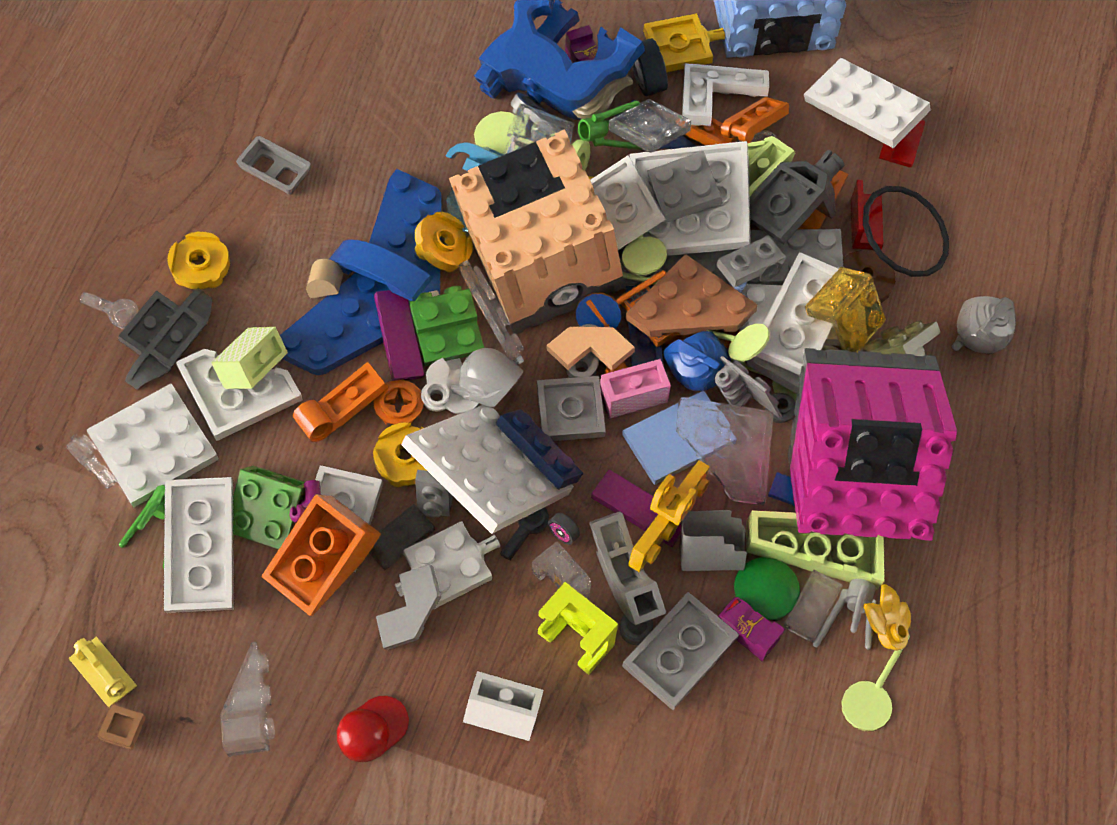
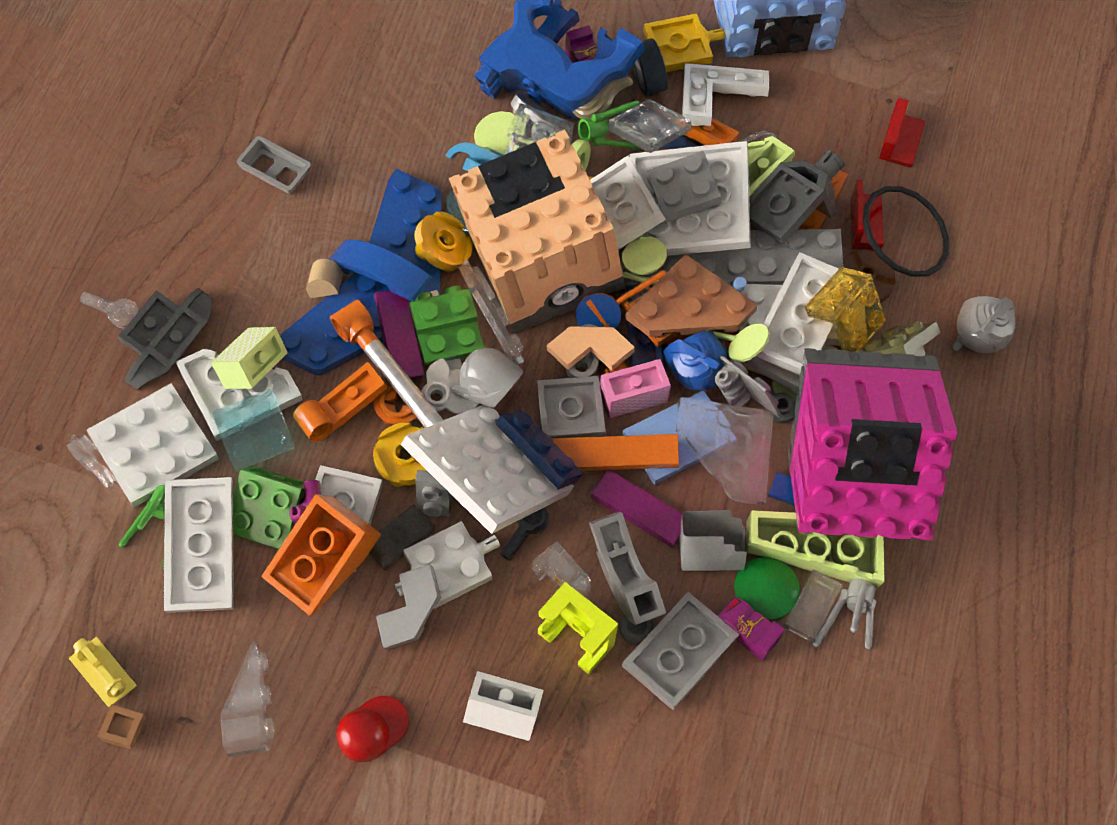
yellow plate [167,232,230,289] -> none
dark grey tile [548,513,580,545] -> none
yellow plate [628,460,710,572] -> none
light grey plate [717,235,786,288] -> none
orange plate [721,97,789,143] -> none
white plate [804,58,931,148] -> none
yellowish green piece [841,635,910,731] -> none
yellow plate [863,584,911,651] -> none
none -> clear light blue plate [211,389,296,472]
none -> piece [330,299,443,428]
none -> orange tile [552,434,679,471]

